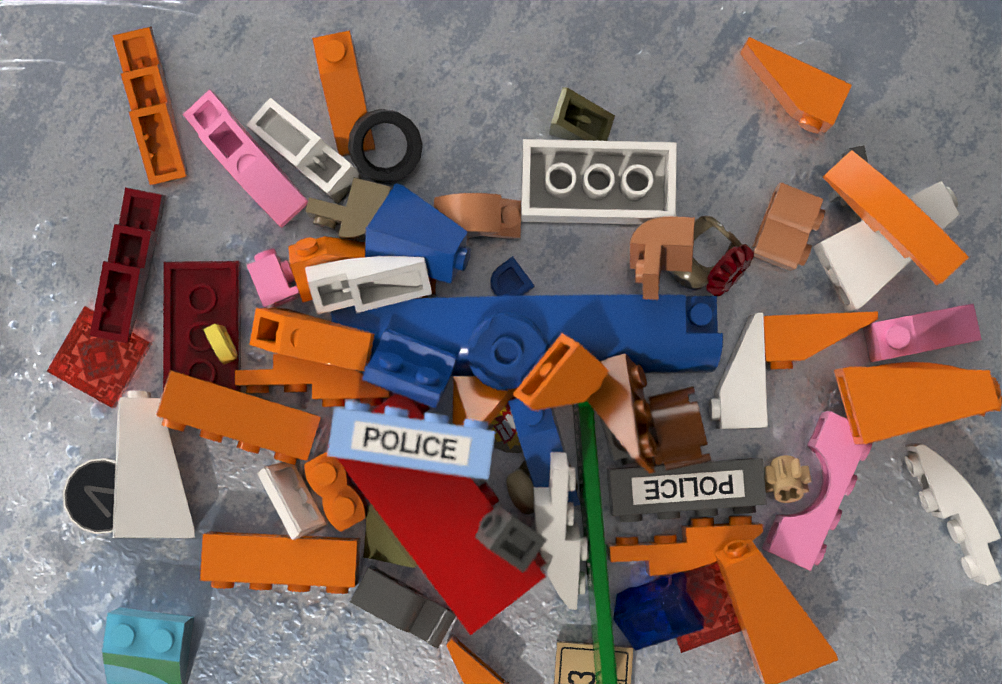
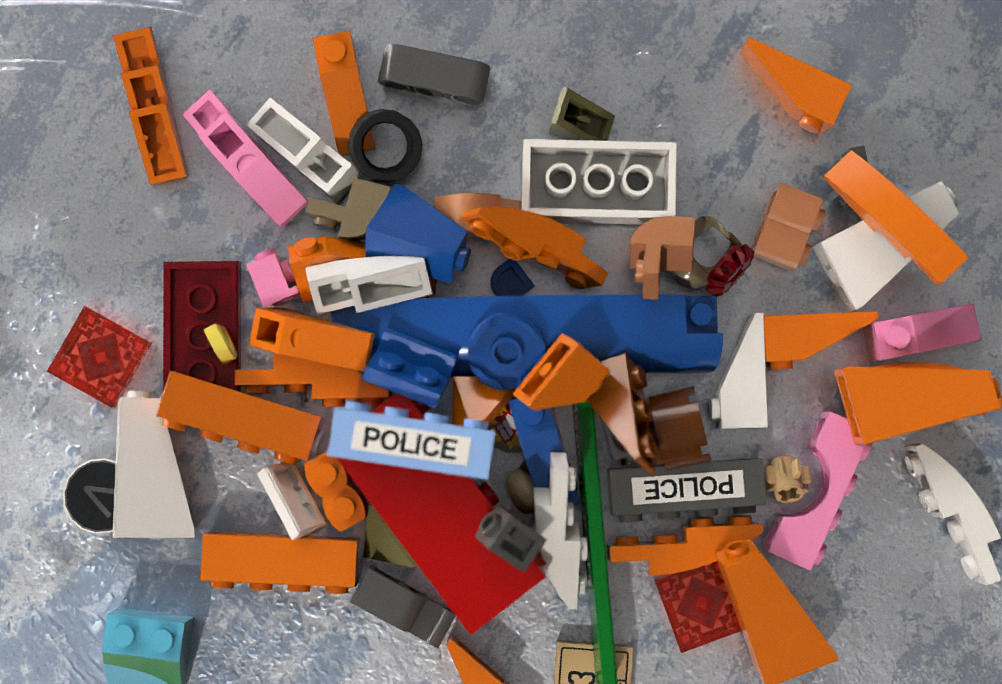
dark red slope [90,187,166,343] -> none
clear blue bracket [613,572,704,651] -> none
none -> dark grey beam [377,44,491,105]
none -> orange slope [461,207,608,289]

